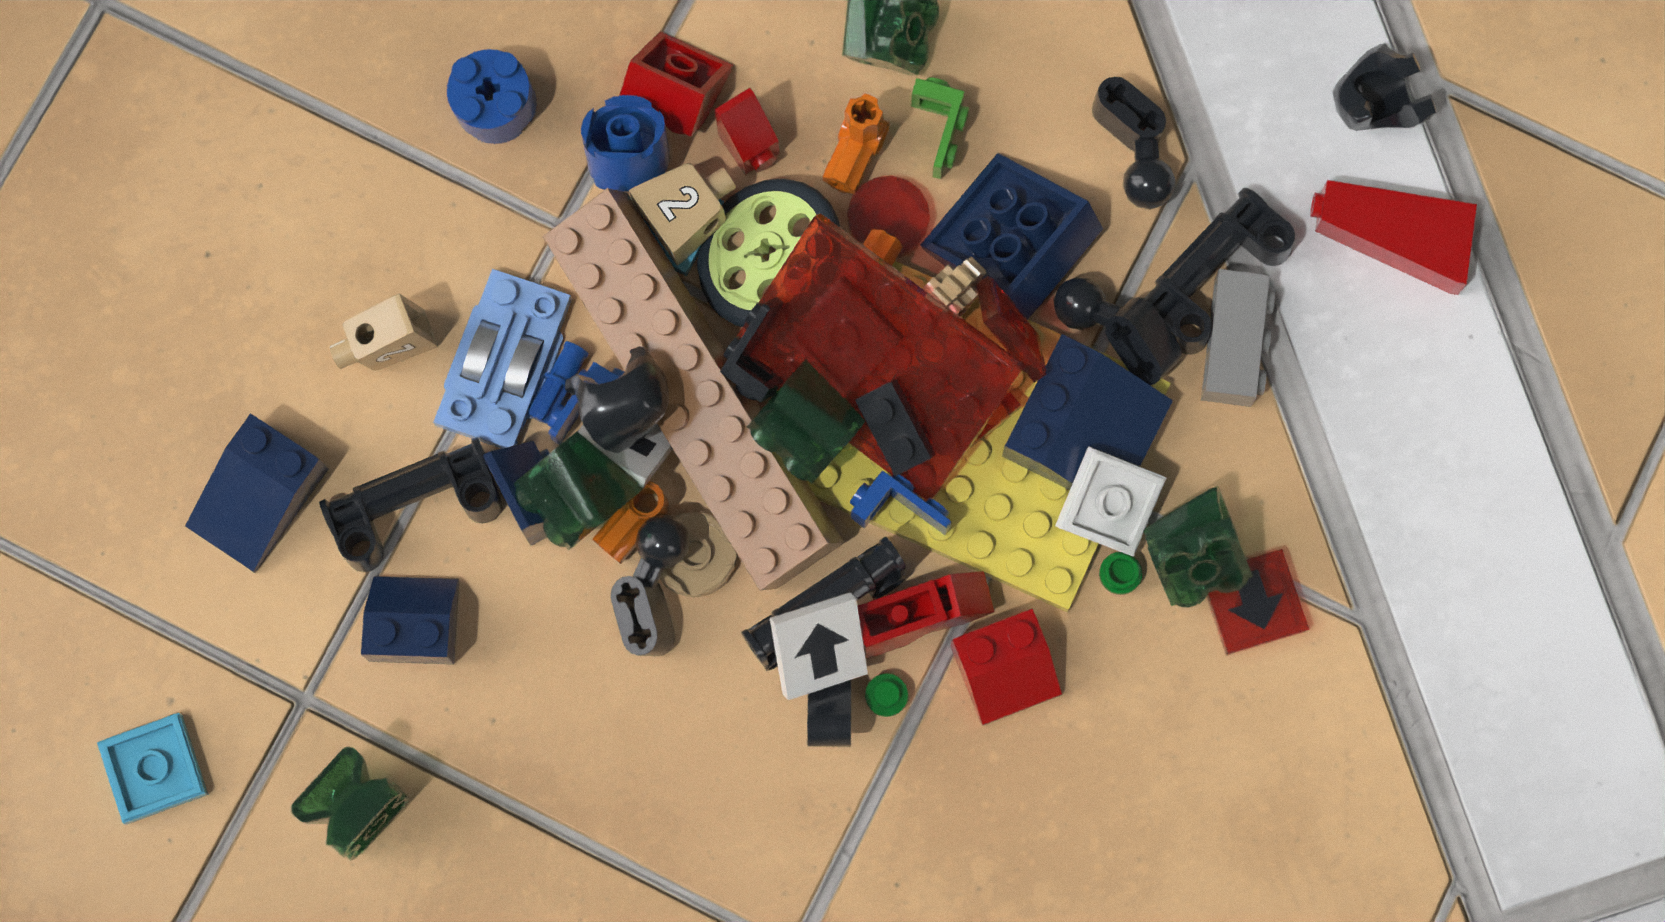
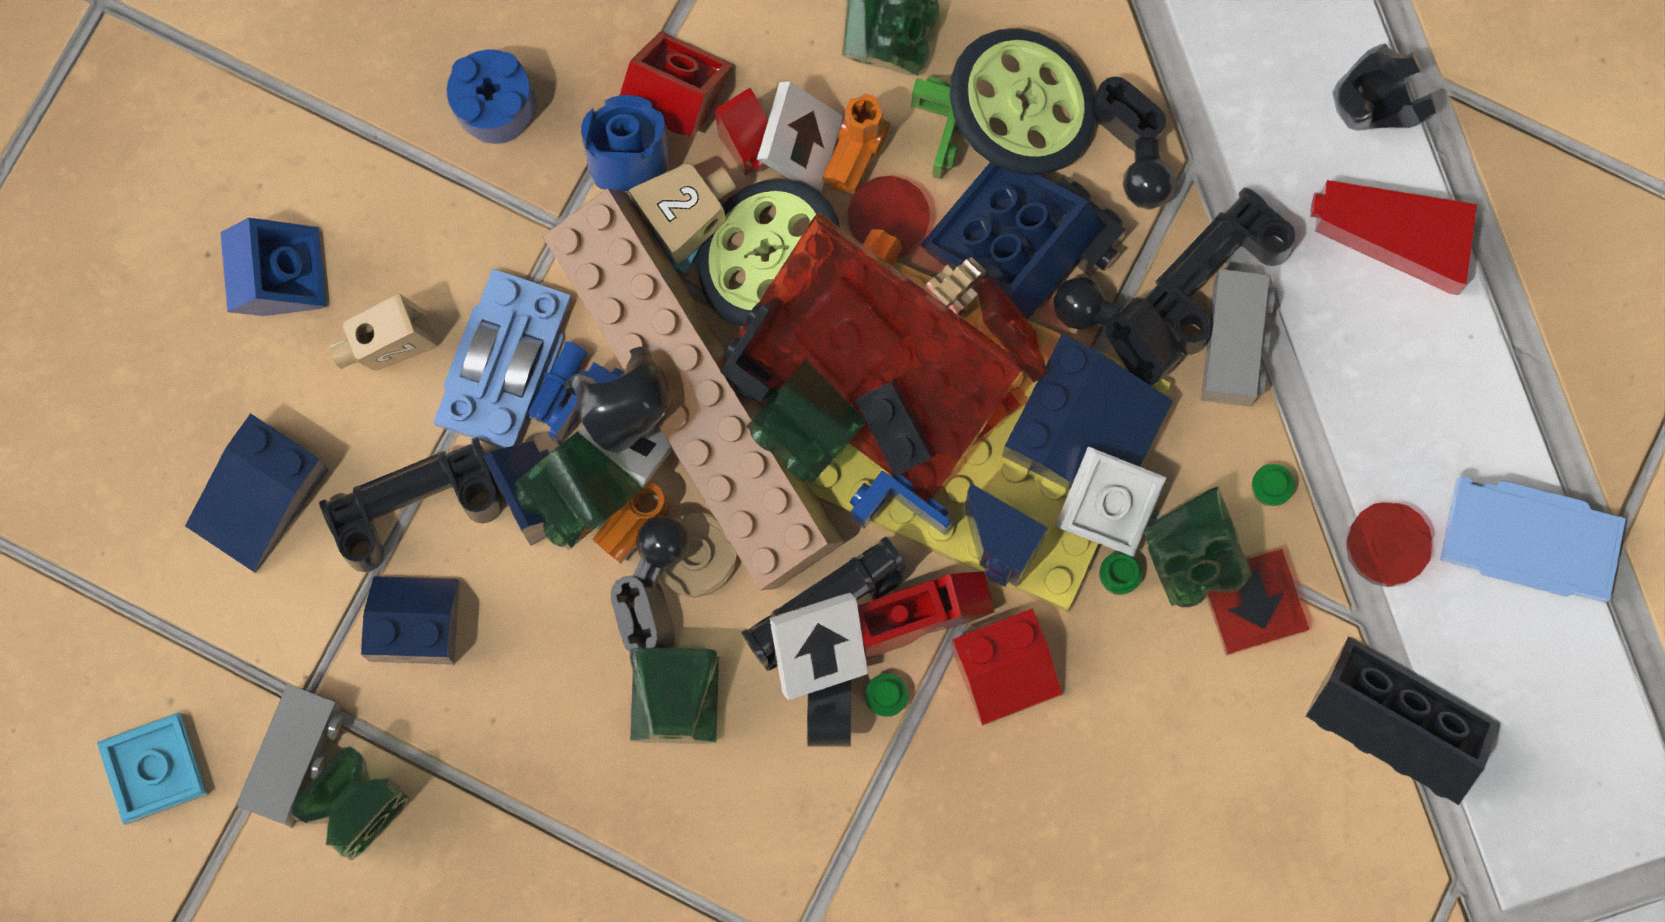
none -> blue slope [220,218,326,316]
none -> light grey brick [236,684,344,828]
none -> clear green piece [630,648,719,744]
none -> white tile [757,81,843,192]
none -> wedge [950,29,1095,175]
none -> dark blue slope [964,484,1048,587]
none -> black bracket [1056,178,1126,277]
none -> green plate [1251,464,1295,507]
none -> black slope [1305,637,1500,805]
none -> clear red tile [1345,502,1432,587]
none -> light blue piece [1440,476,1626,603]

